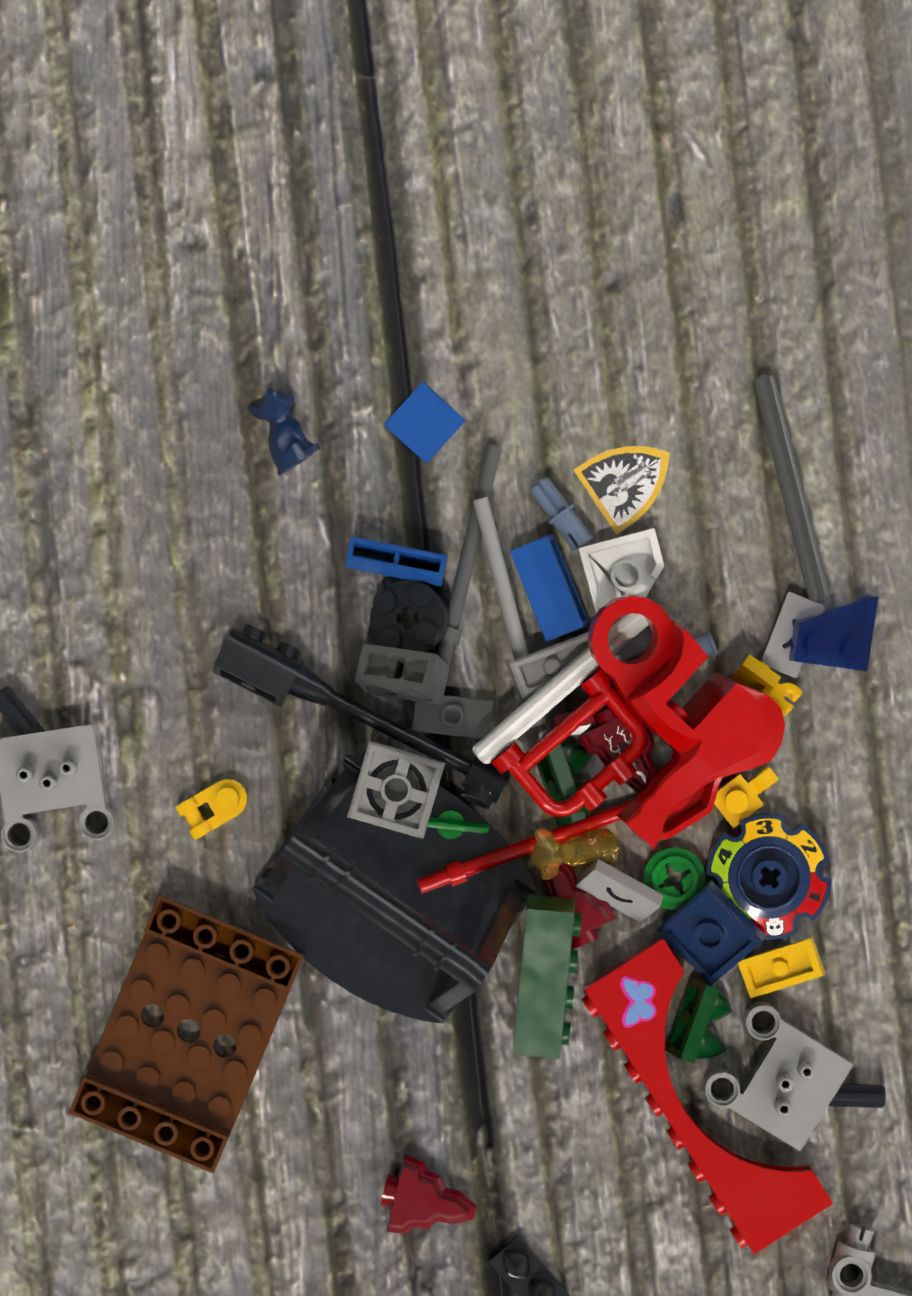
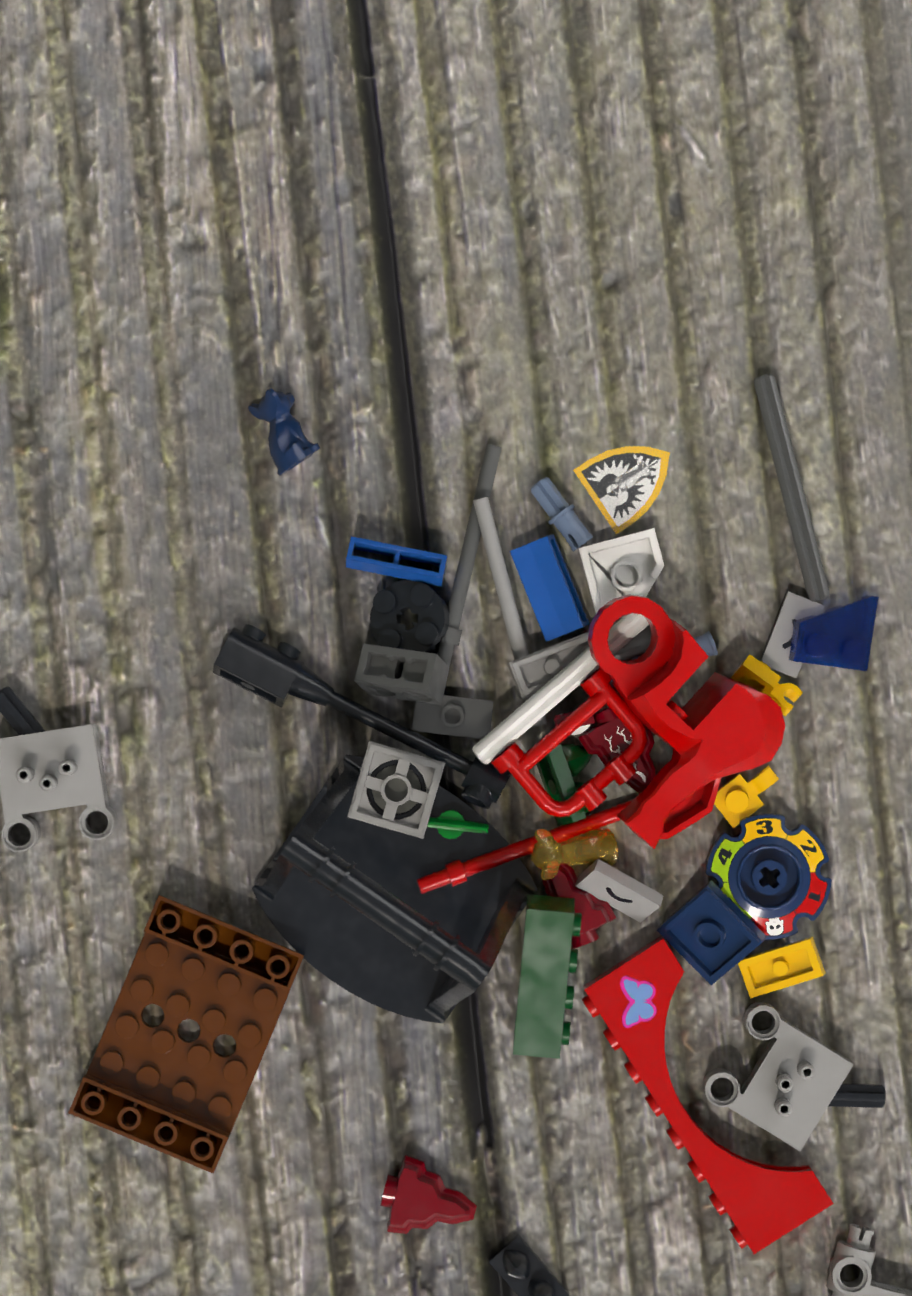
yellow plate [175,779,248,841] -> none
blue sticker [384,382,465,463] -> none
green gear [643,847,706,910] -> none
dark green tile [665,977,732,1063] -> none

